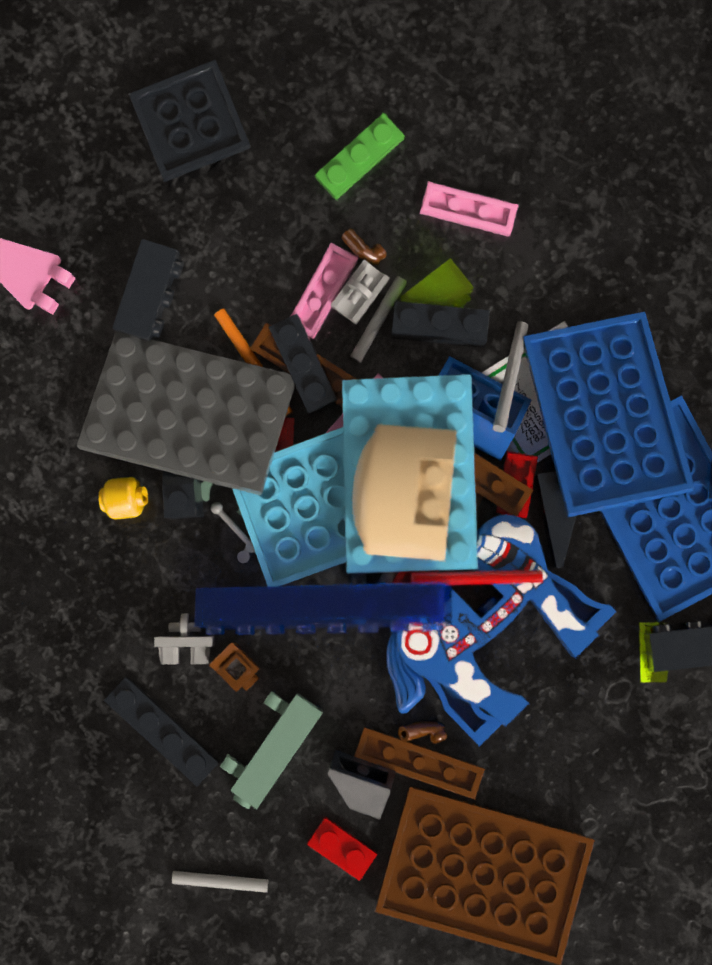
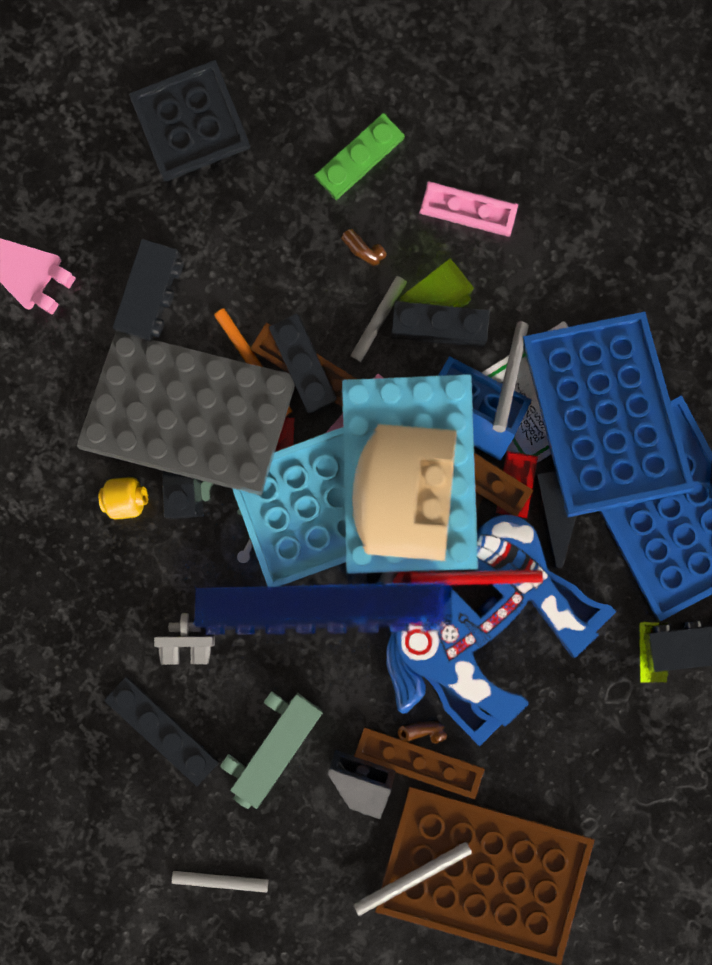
reddish brown window [209,641,260,692] -> none
light grey hinge [210,502,255,553] -> none
bright pink tile [291,243,358,340] -> none
red plate [307,816,378,881] -> none
light grey hips [331,260,389,324] -> none
none -> light grey bar [353,842,472,916]

